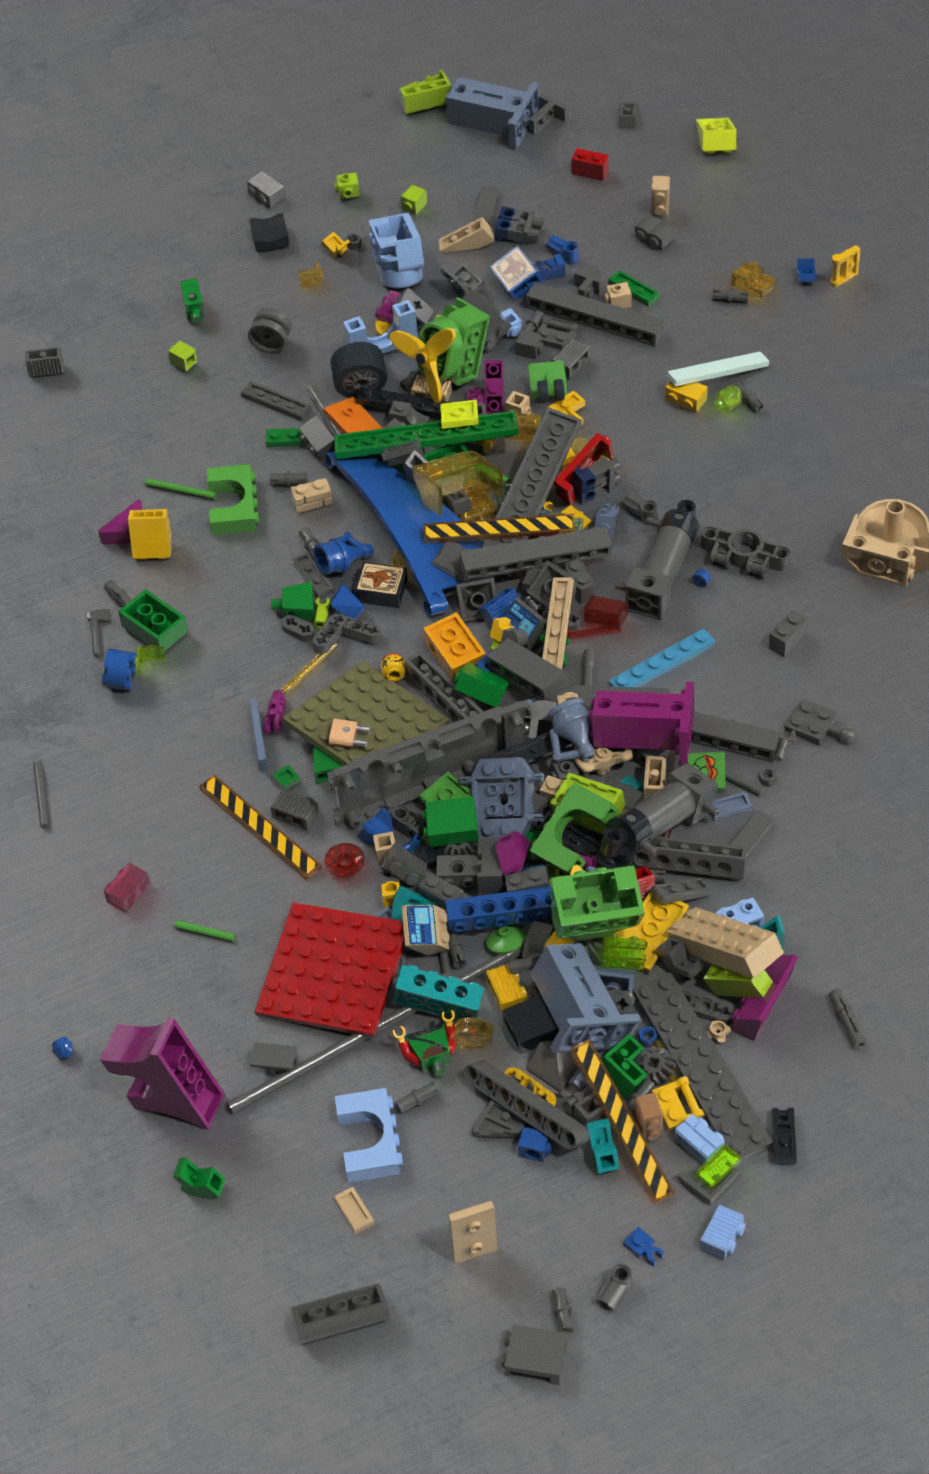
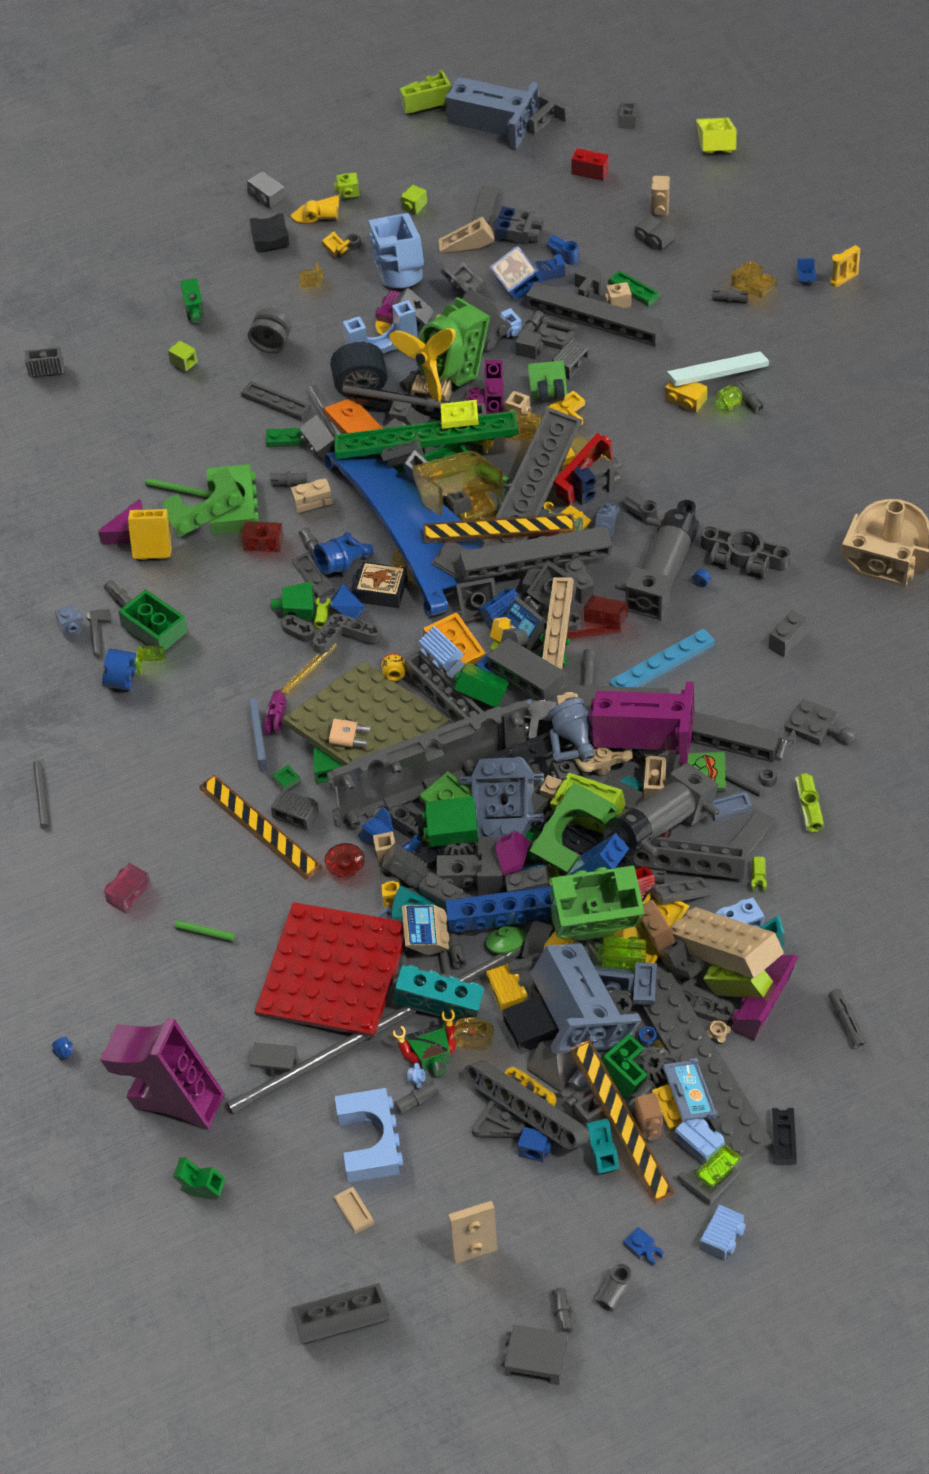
none -> sand blue brick [55,605,83,638]
none -> bright green arch [162,467,245,537]
none -> clear red brick [242,521,284,552]
none -> yellow panel [290,195,339,223]
none -> dark grey bar [342,385,444,410]
none -> light blue plate [408,1063,425,1089]
none -> light blue brick [418,626,464,671]
none -> sand blue tile [445,659,465,680]
none -> blue brick [567,833,629,875]
none -> sand blue plate [633,963,657,1005]
none -> medium nougat brick [640,900,675,951]
none -> door [662,1058,718,1121]
none -> lime bar [751,857,767,892]
none -> lime piece [795,773,824,833]

